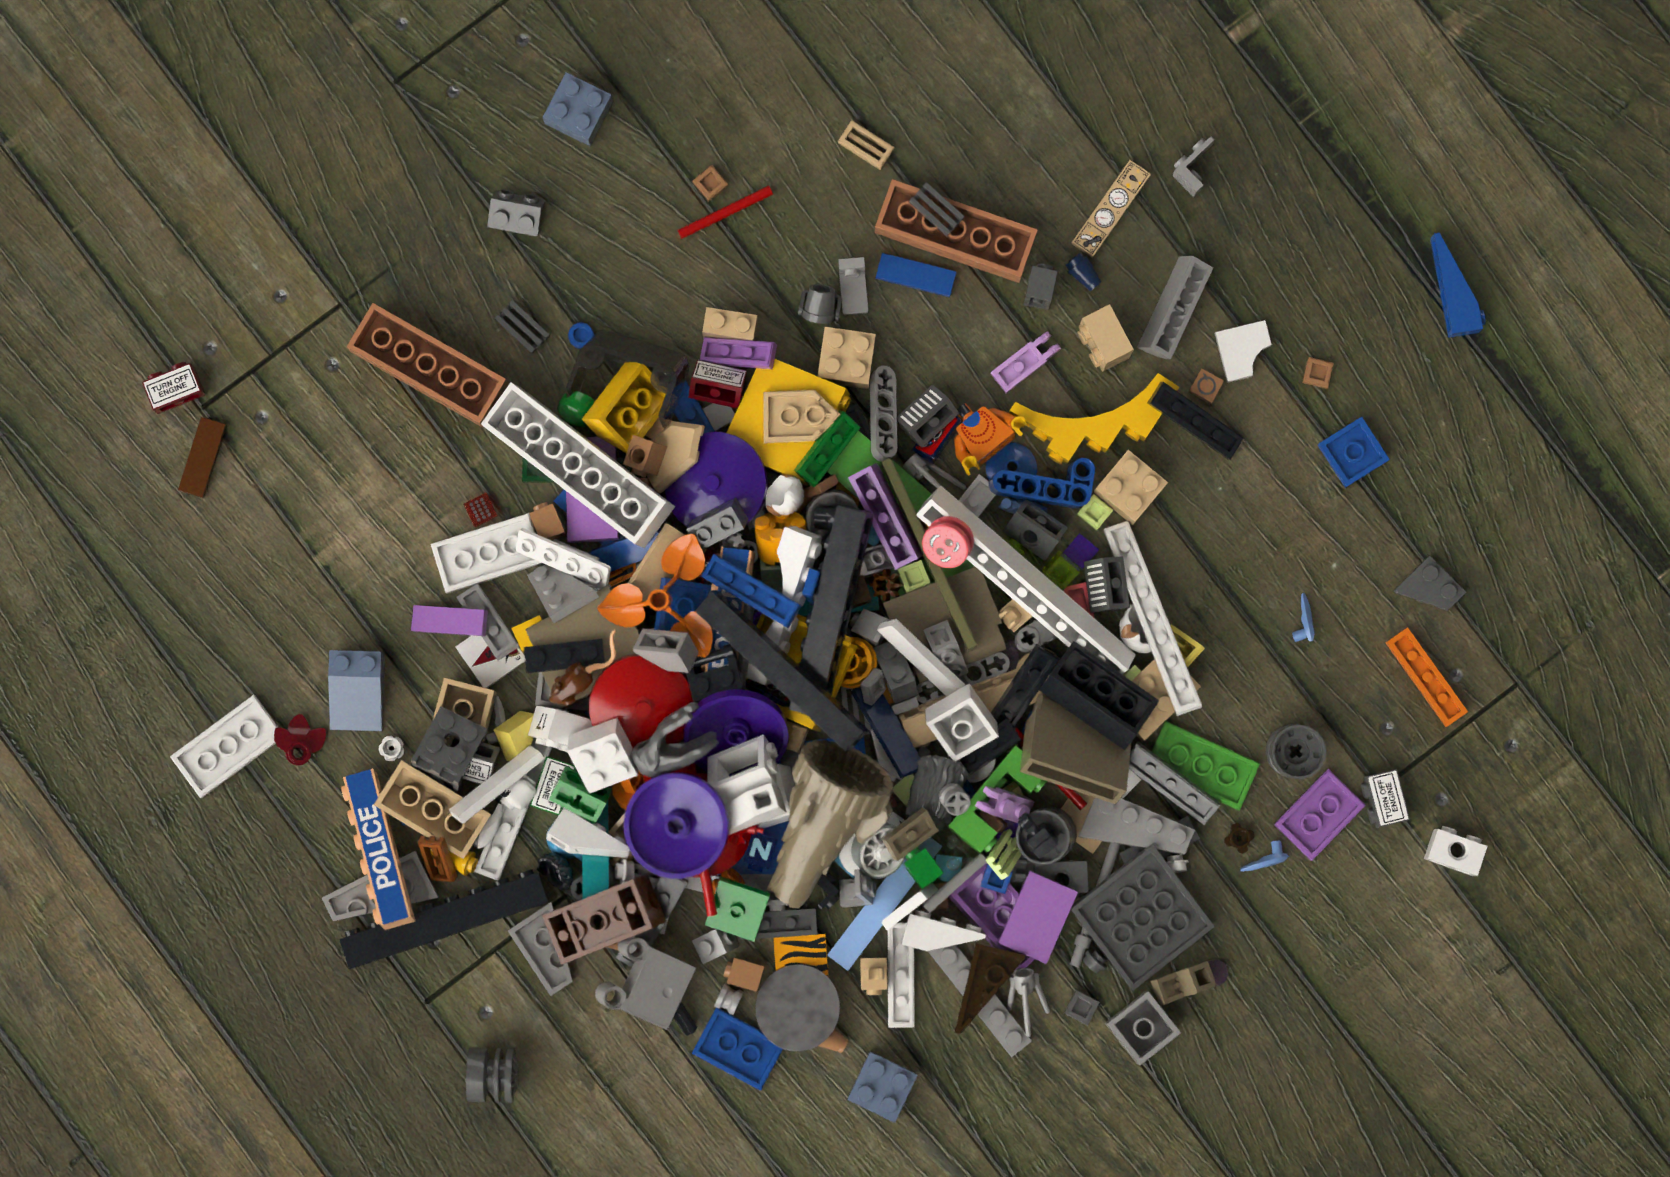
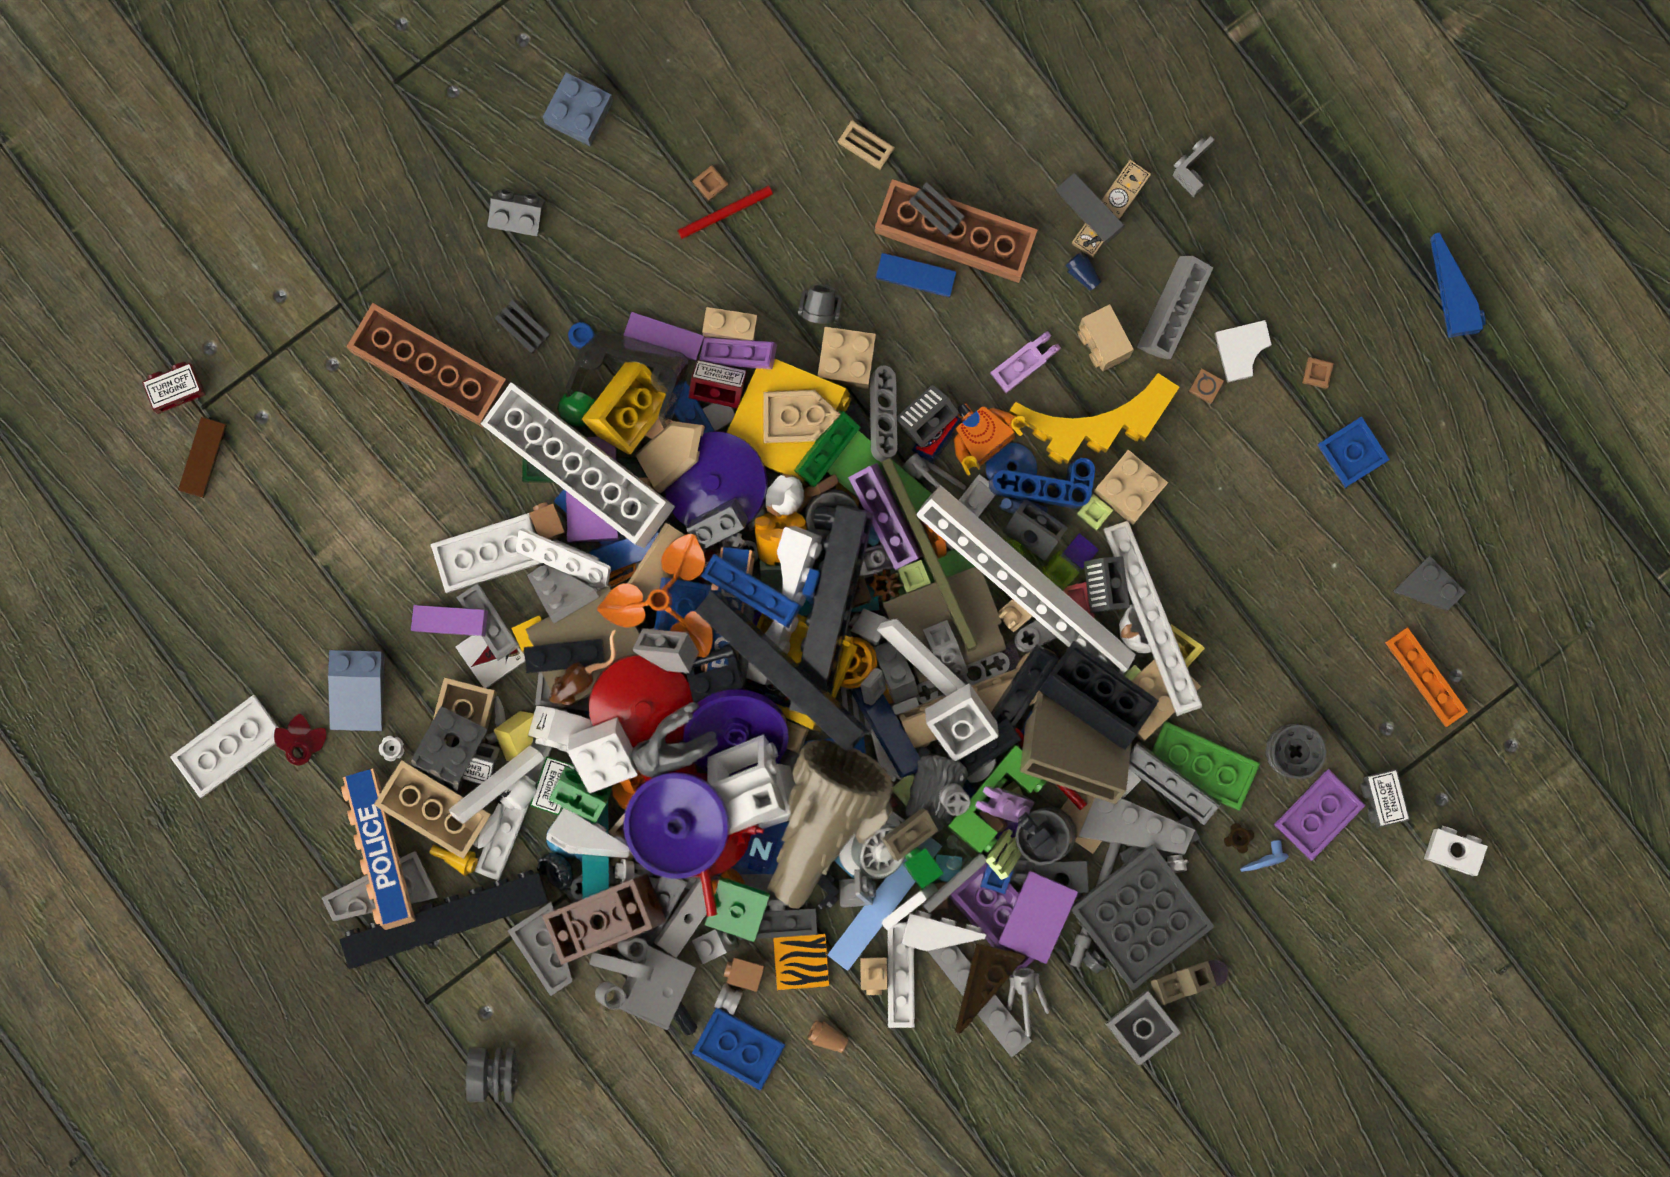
dark orange tile [418,836,457,882] -> none
clear red tile [463,493,498,528] -> none
medium nougat brick [623,435,667,478] -> none
flat silver sticker [756,965,840,1051] -> none
light grey bracket [839,257,868,315] -> none
sand blue brick [847,1051,917,1123] -> none
coral head [922,516,974,568] -> none
dark grey brick [1023,264,1058,310] -> none
flat silver tile [1064,990,1100,1026] -> none
black tile [1147,382,1244,460] -> none
medium blue bar [1292,593,1315,642] -> none
none -> light grey beam [589,952,654,981]
none -> medium lavender tile [623,312,704,361]
none -> white tile [654,878,707,958]
none -> dark grey tile [1055,173,1125,244]

